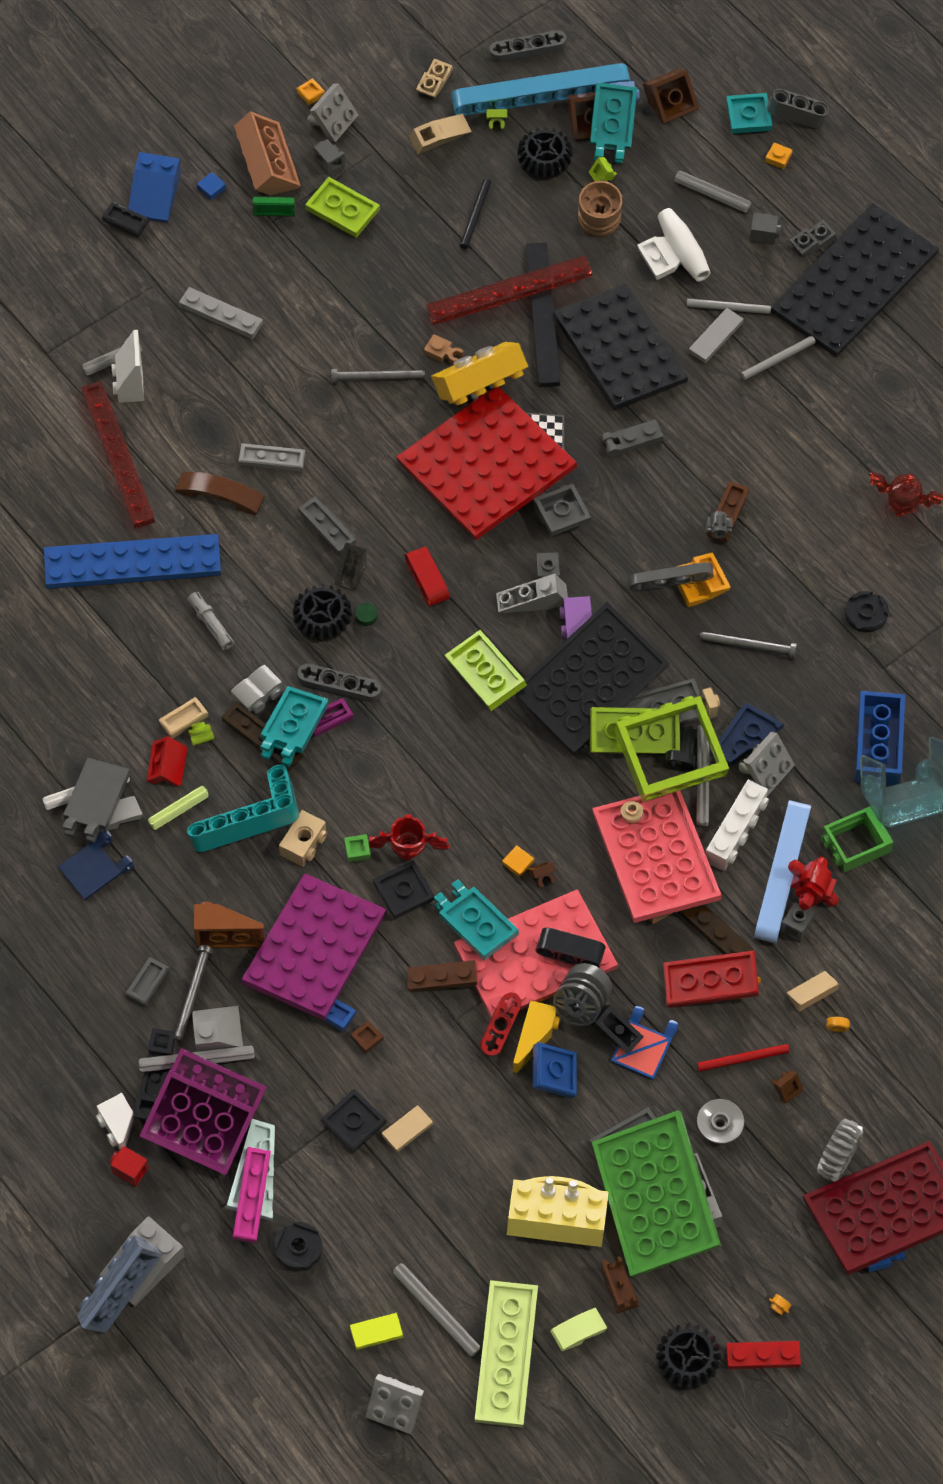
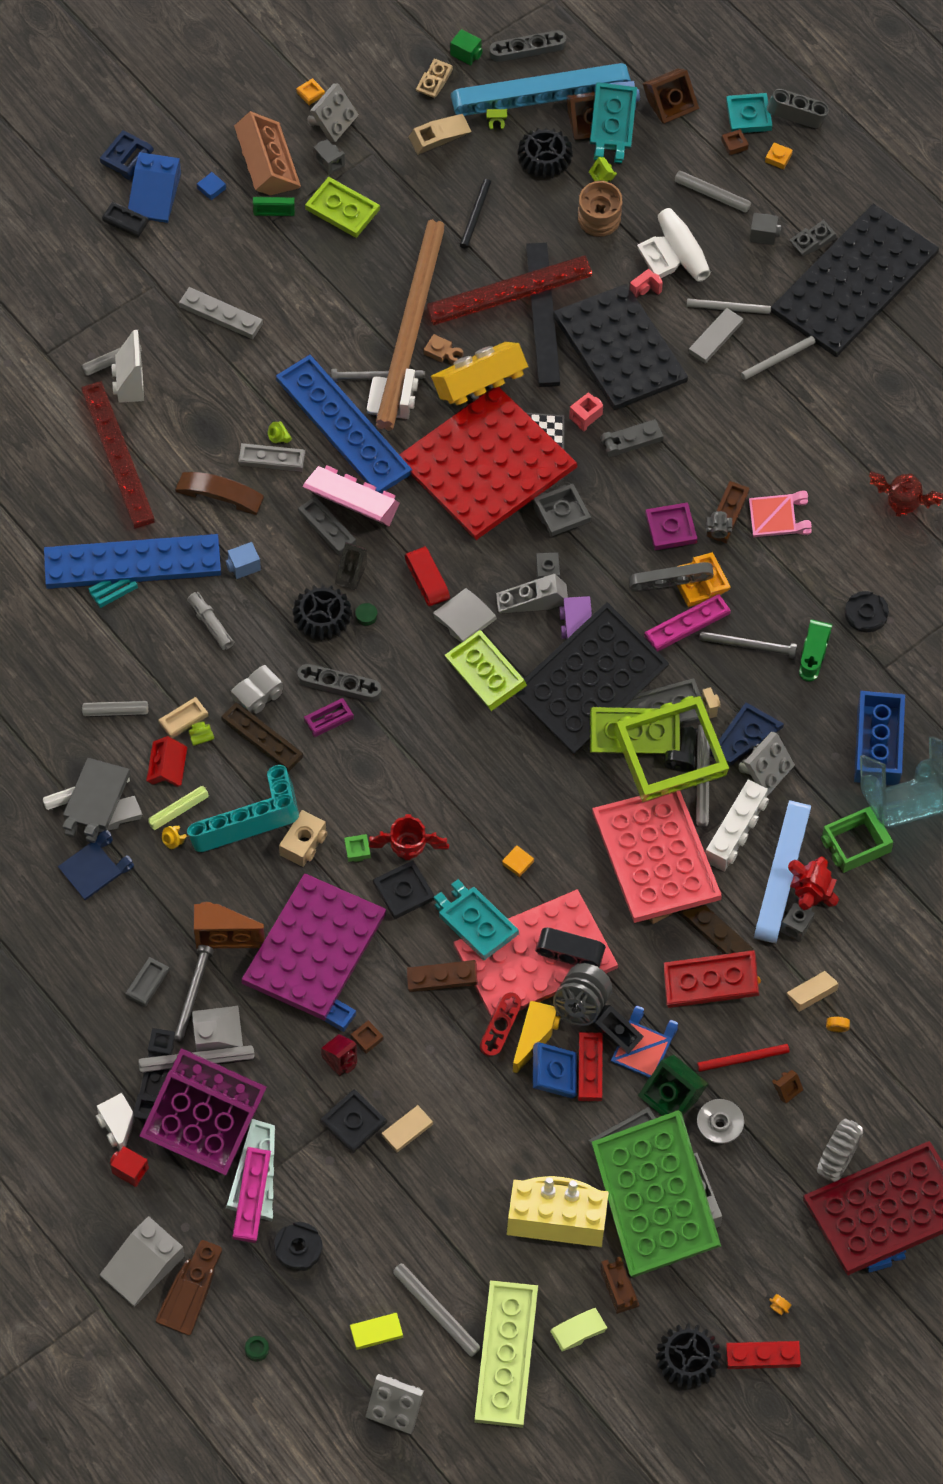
sand blue slope [77,1235,163,1333] -> none
teal tile [260,686,329,767] -> none
reddish brown tile [528,861,556,888] -> none
tan plate [621,801,643,823] -> none
none -> light grey axle [82,701,148,716]
none -> teal tile [89,580,138,608]
none -> dark blue plate [100,130,154,180]
none -> reddish brown piece [156,1240,222,1336]
none -> yellow plate [162,826,187,849]
none -> medium blue brick [226,542,261,579]
none -> dark green tile [245,1336,269,1362]
none -> lime plate [268,422,292,443]
none -> blue plate [276,355,412,494]
none -> bright pink slope [303,465,400,526]
none -> dark red slope [321,1034,357,1077]
none -> white bracket [367,369,418,419]
none -> medium nougat axle [376,219,445,431]
none -> light grey slope [433,588,497,642]
none -> green brick [450,29,483,66]
none -> coral brick [569,392,603,431]
none -> red plate [578,1032,603,1101]
none -> coral bracket [630,269,663,298]
none -> dark green slope [638,1054,708,1116]
none -> dark pink tile [644,594,731,652]
none -> magenta plate [645,502,697,550]
none -> reddish brown plate [721,129,749,155]
none -> flag [749,491,811,537]
none -> green piece [799,619,833,682]

